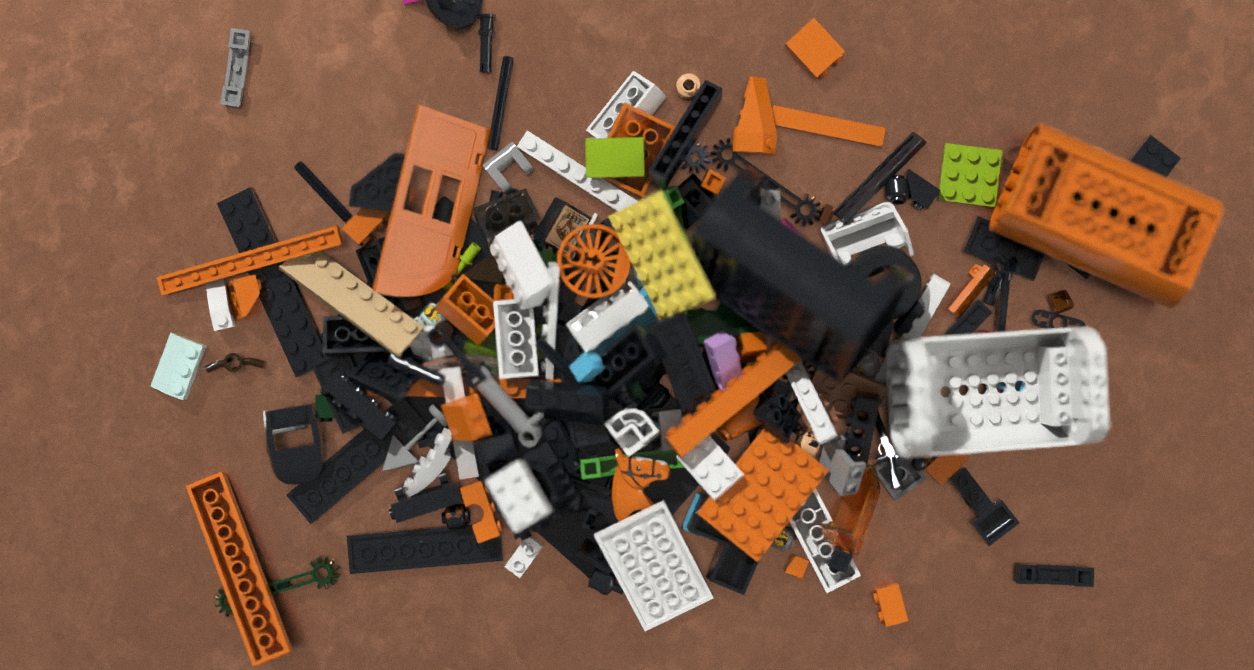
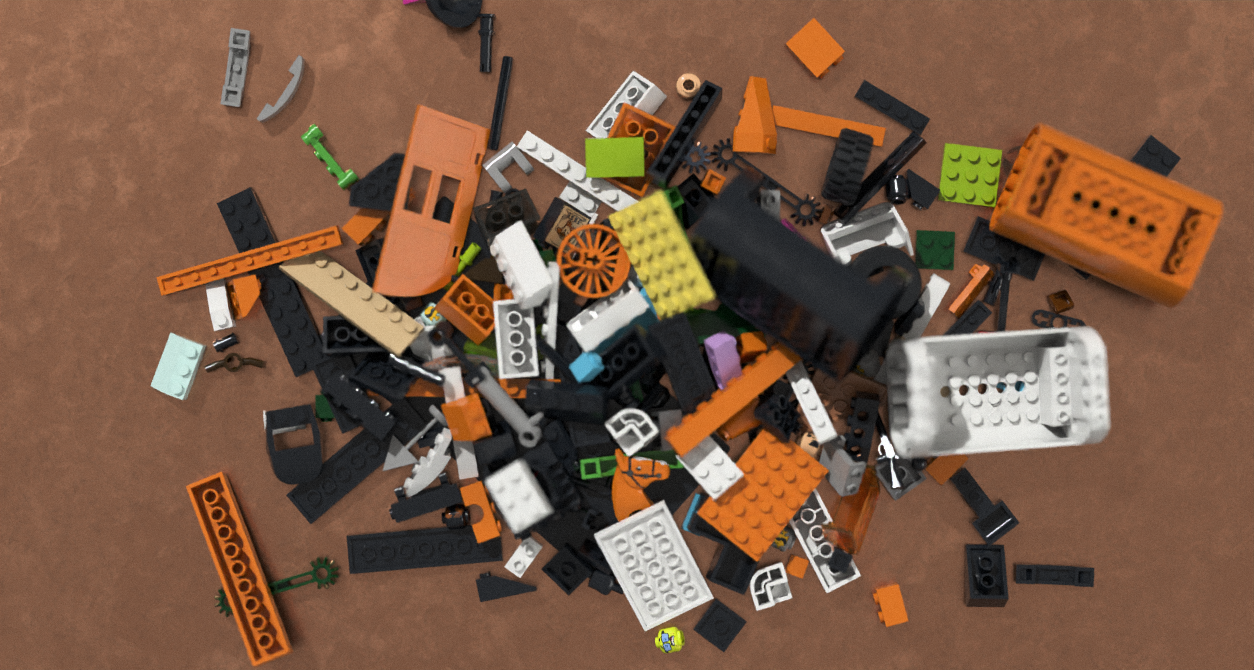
black axle [294,161,352,222] -> none
none -> black pin [213,332,239,353]
none -> light grey slope [257,55,305,123]
none -> bright green plate [301,123,360,190]
none -> black slope [476,572,537,602]
none -> black plate [541,544,594,596]
none -> white plate [559,181,602,217]
none -> neon yellow head [655,627,685,654]
none -> black plate [693,598,747,652]
none -> white brick [750,562,792,611]
none -> black tyre [821,128,874,206]
none -> black plate [854,80,930,136]
none -> dark green plate [915,230,955,270]
none -> black slope [965,545,1009,607]

